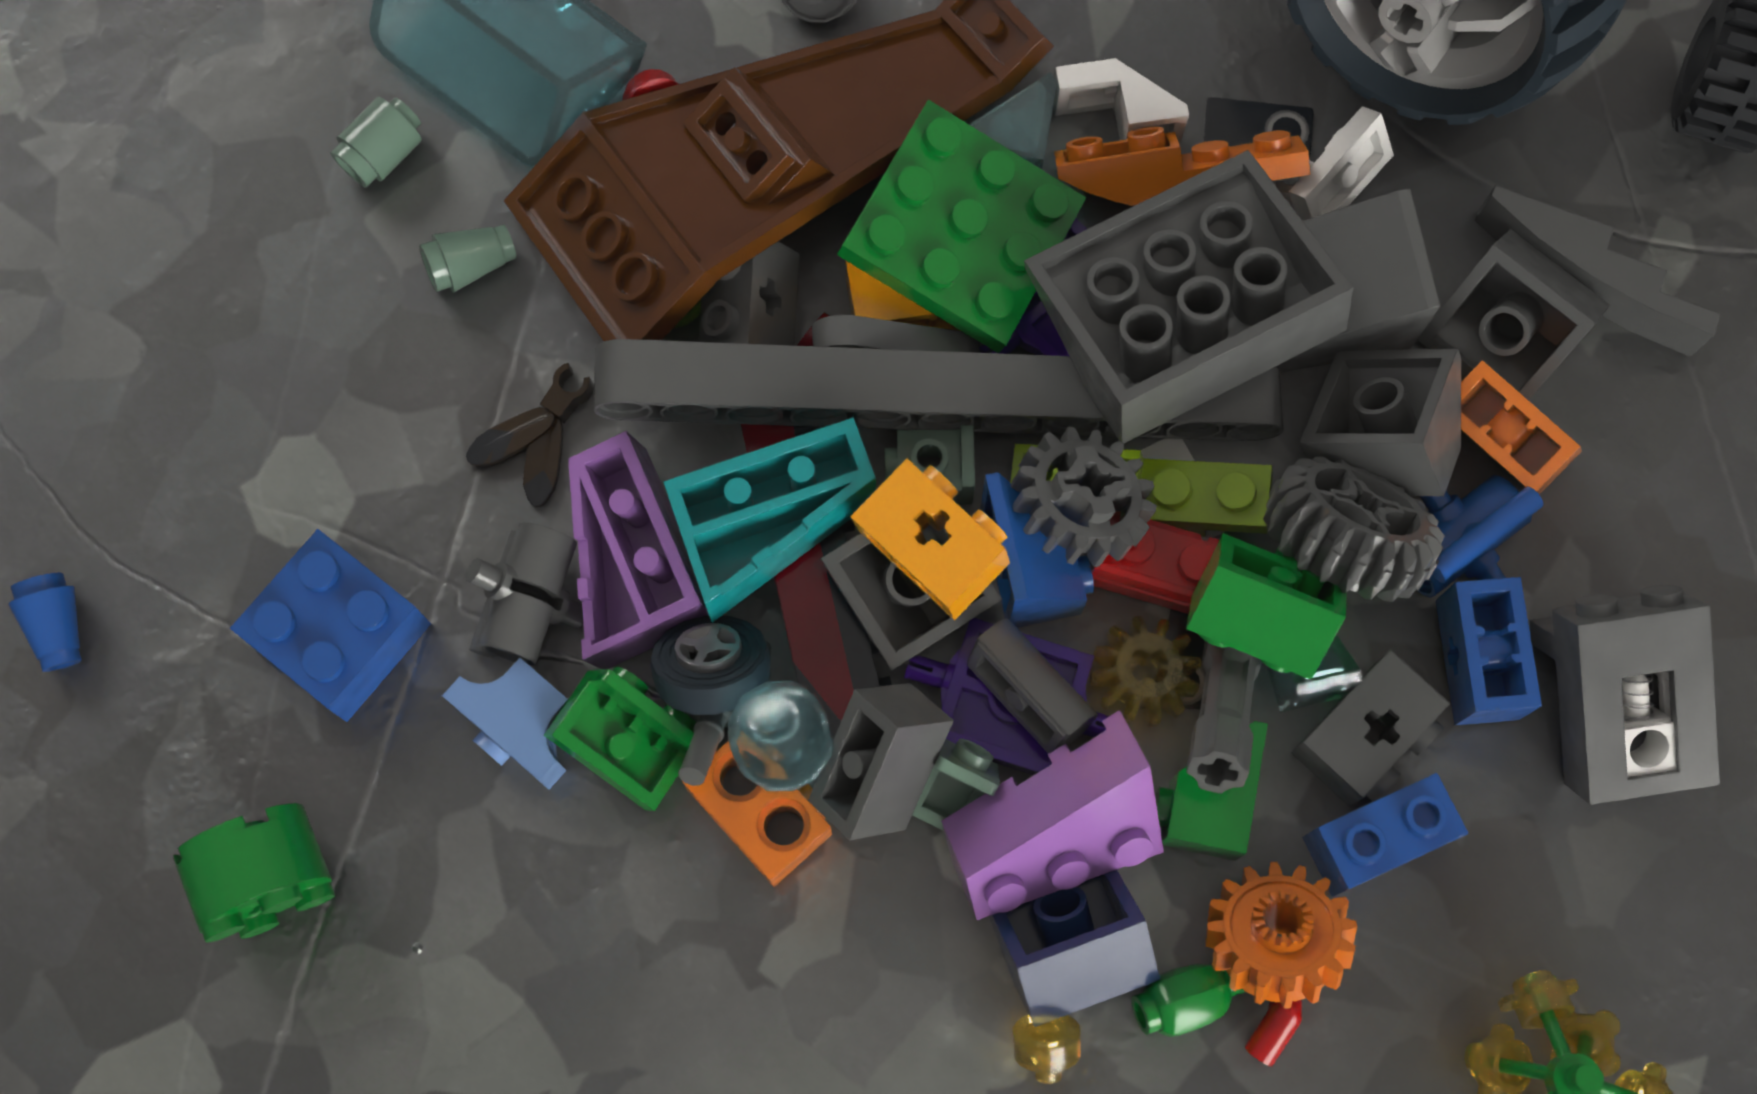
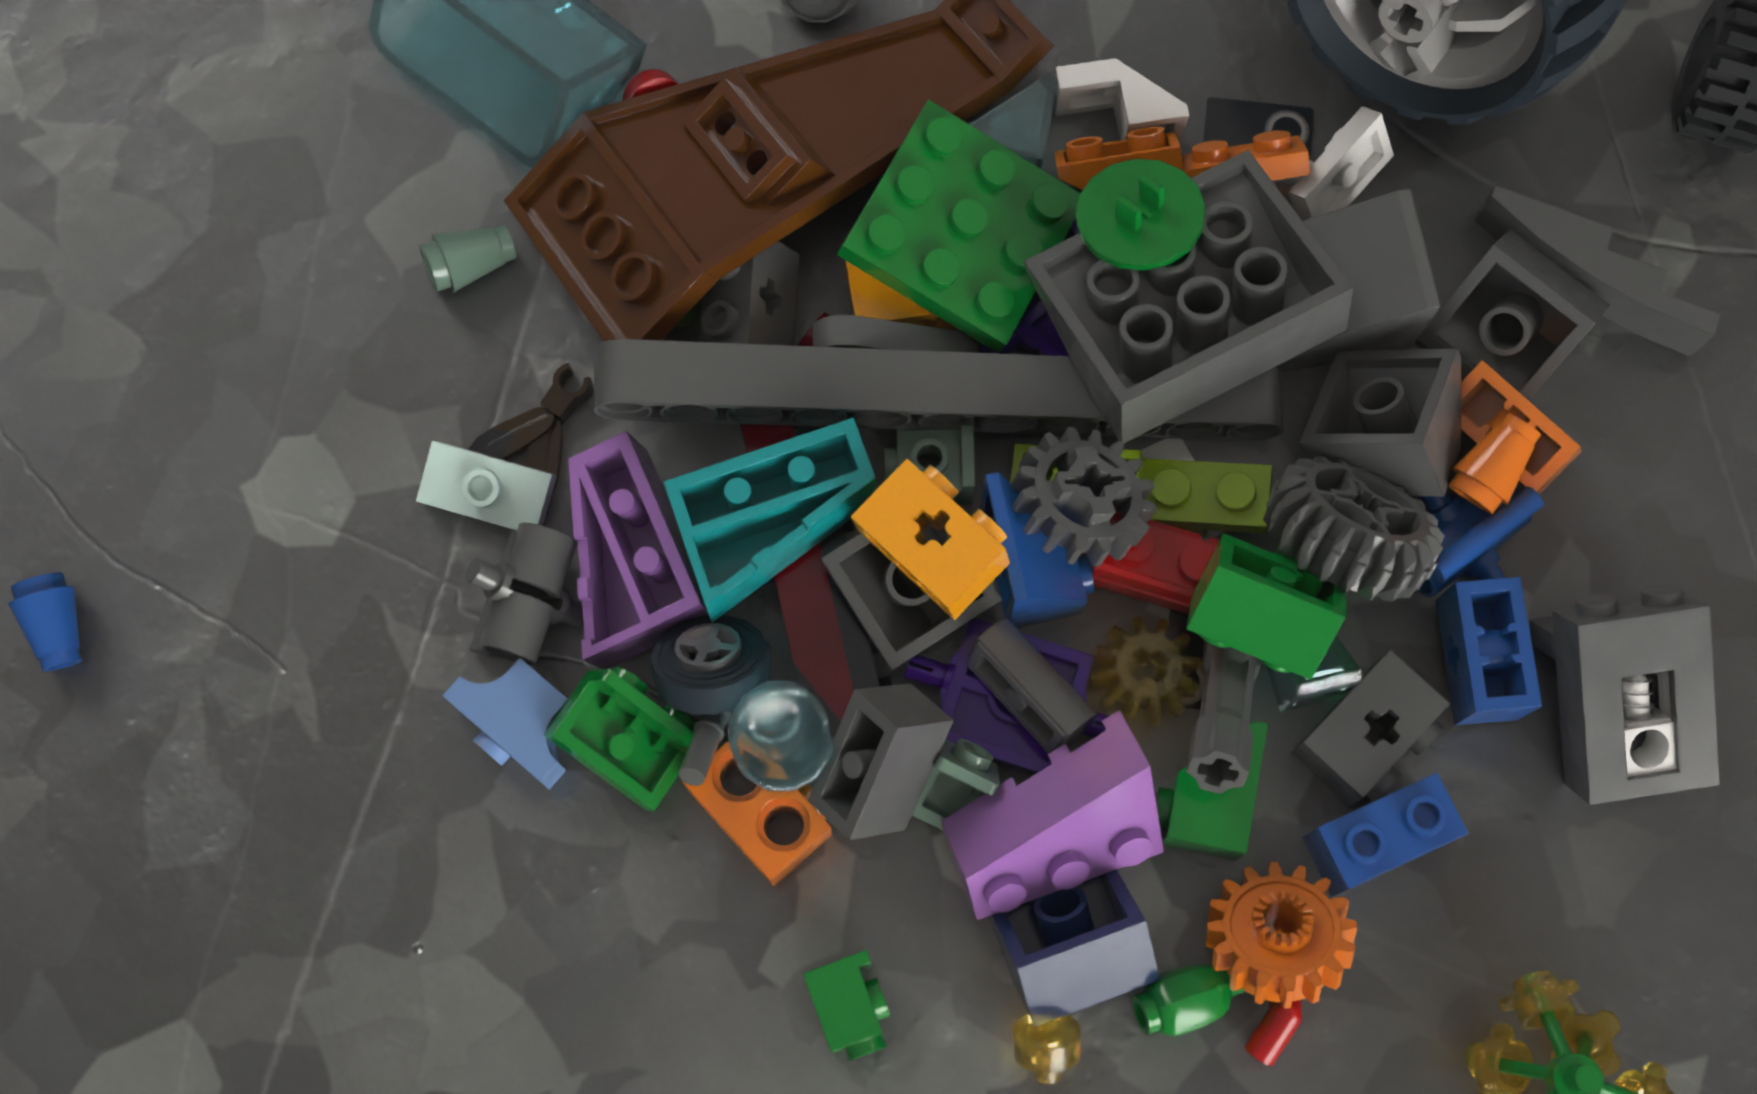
green brick [173,803,335,943] -> none
blue brick [230,529,431,722] -> none
sand green brick [330,97,422,188] -> none
none -> light aqua plate [416,441,557,530]
none -> green brick [803,950,890,1061]
none -> green piece [1075,159,1206,271]
none -> orange cone [1448,414,1541,515]

